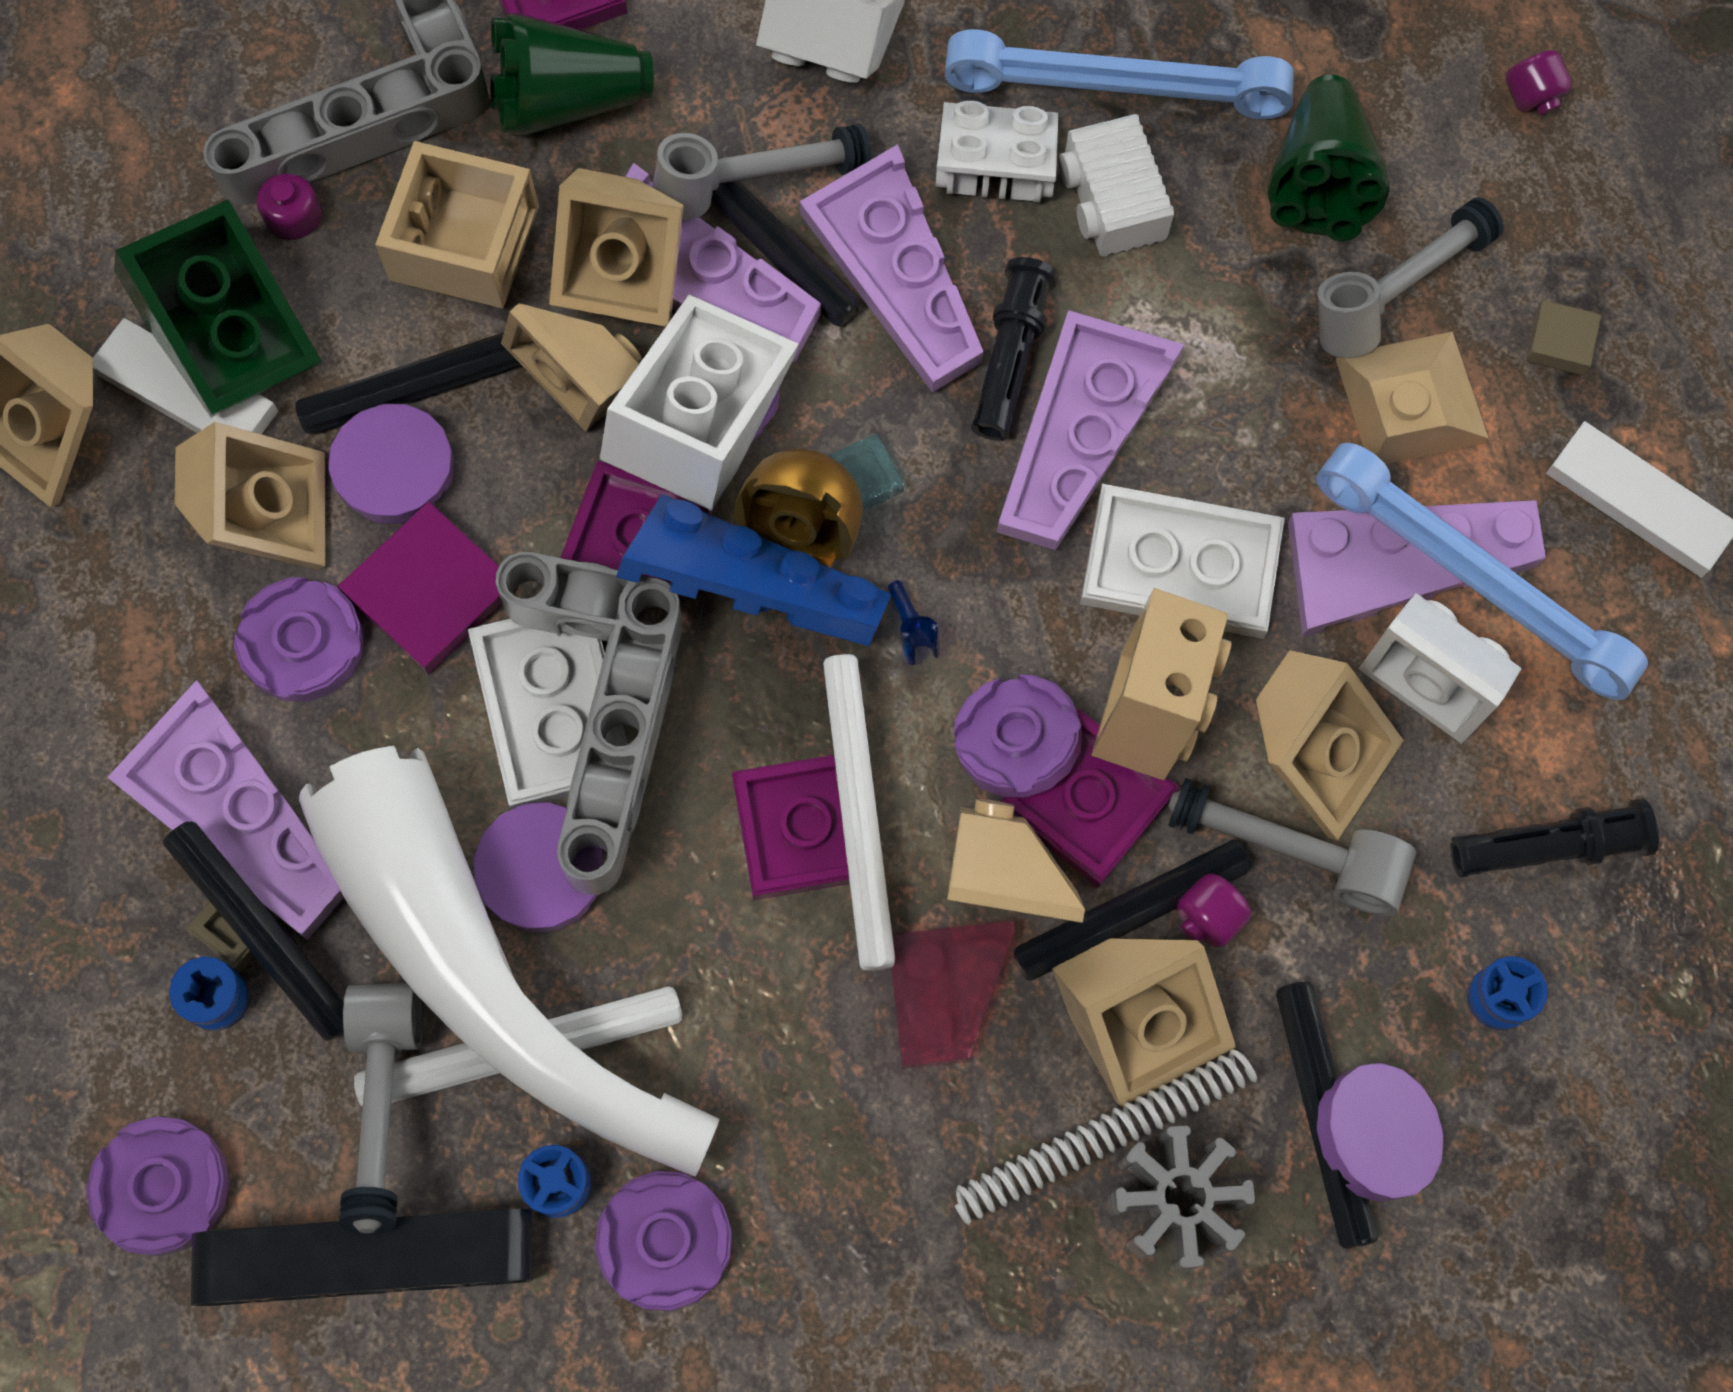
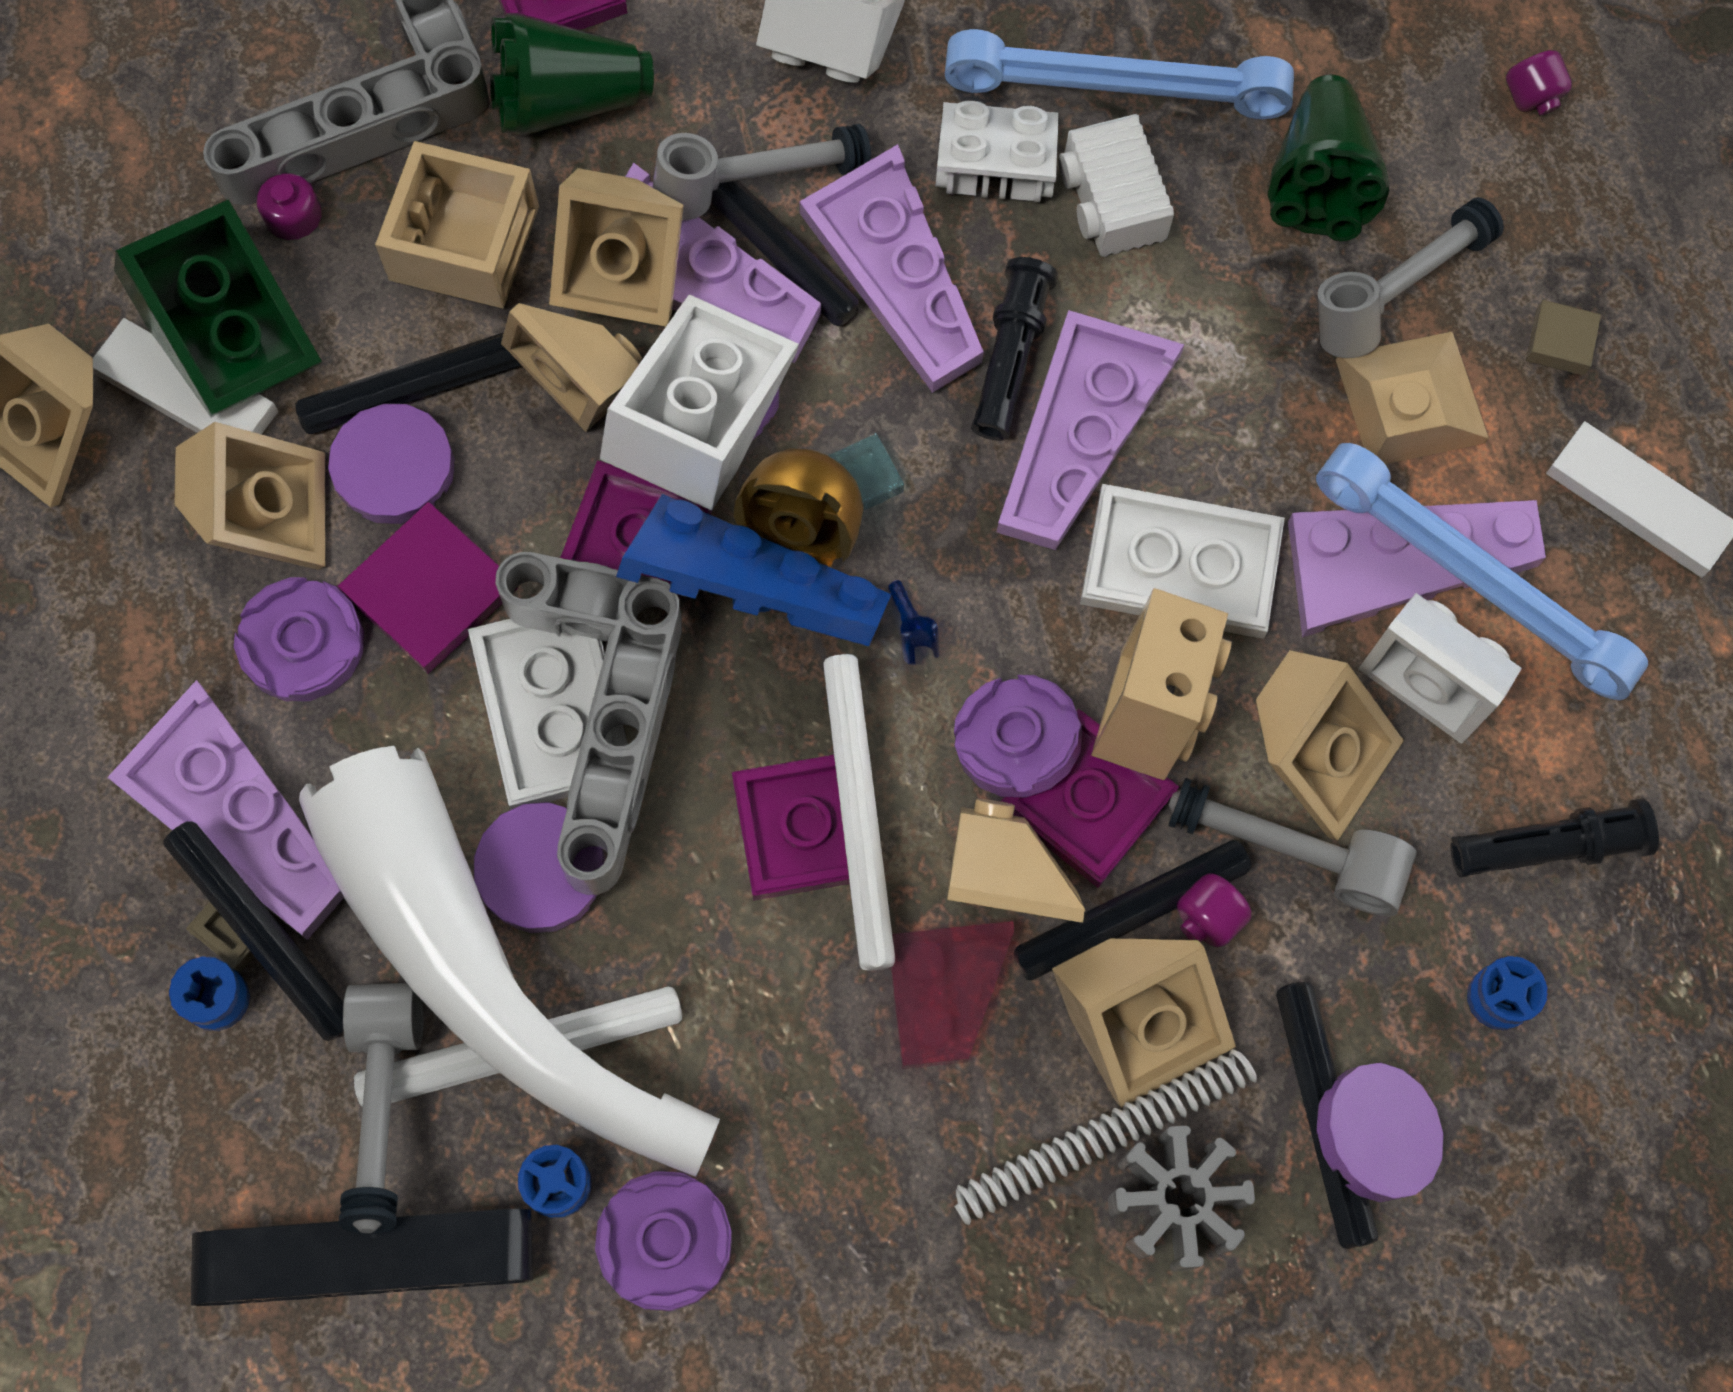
medium lavender tile [86,1116,230,1257] -> none

